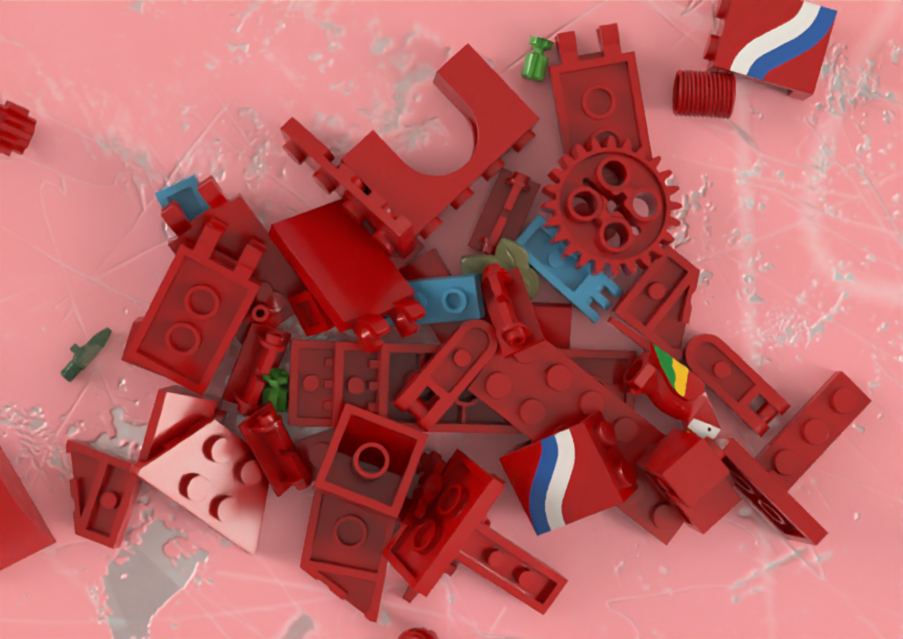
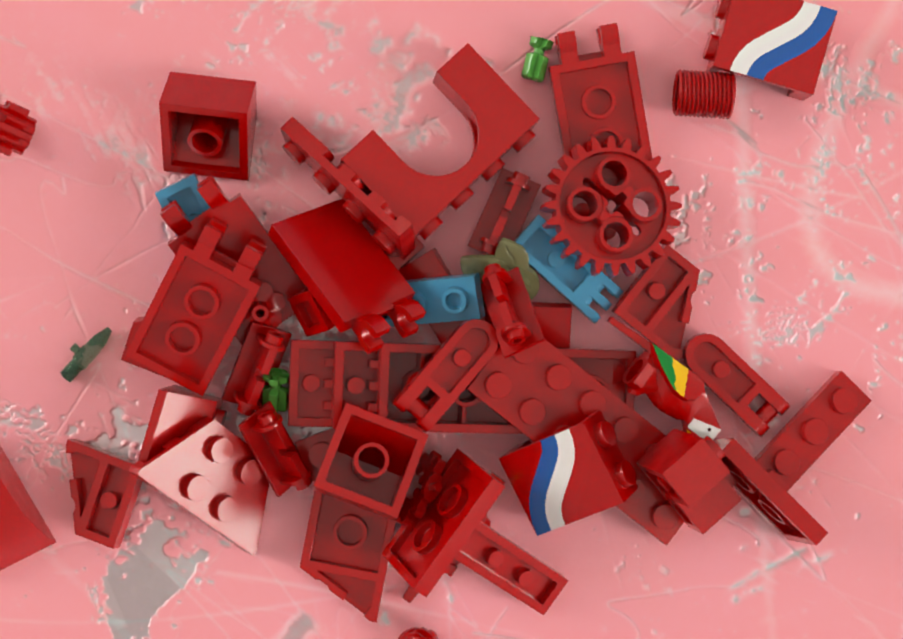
none -> red slope [159,72,257,181]

